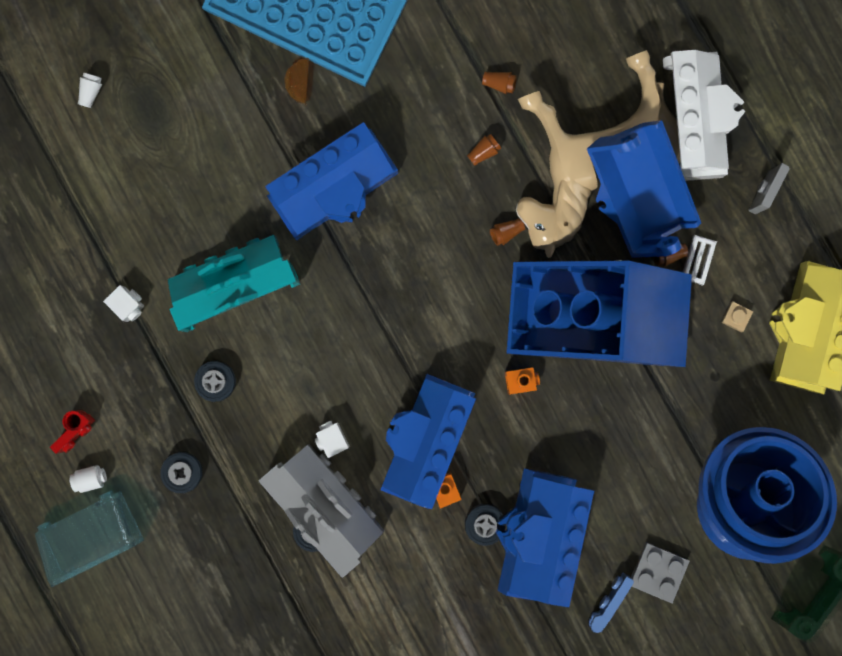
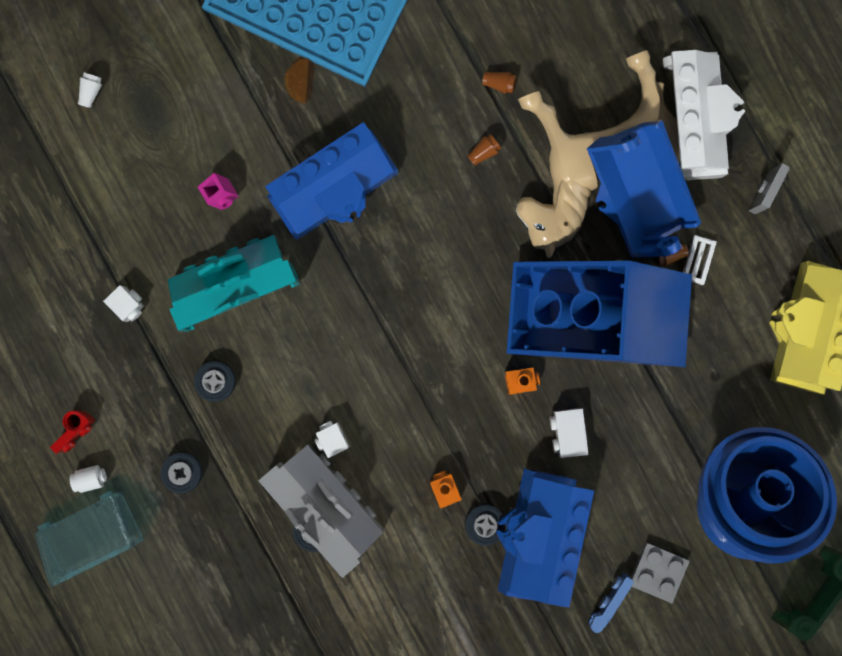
blue piece [380,374,476,509] -> none
dark orange cone [490,218,525,246] -> none
tan plate [721,302,753,332] -> none
none -> dark pink brick [197,173,239,210]
none -> white brick [550,408,588,458]

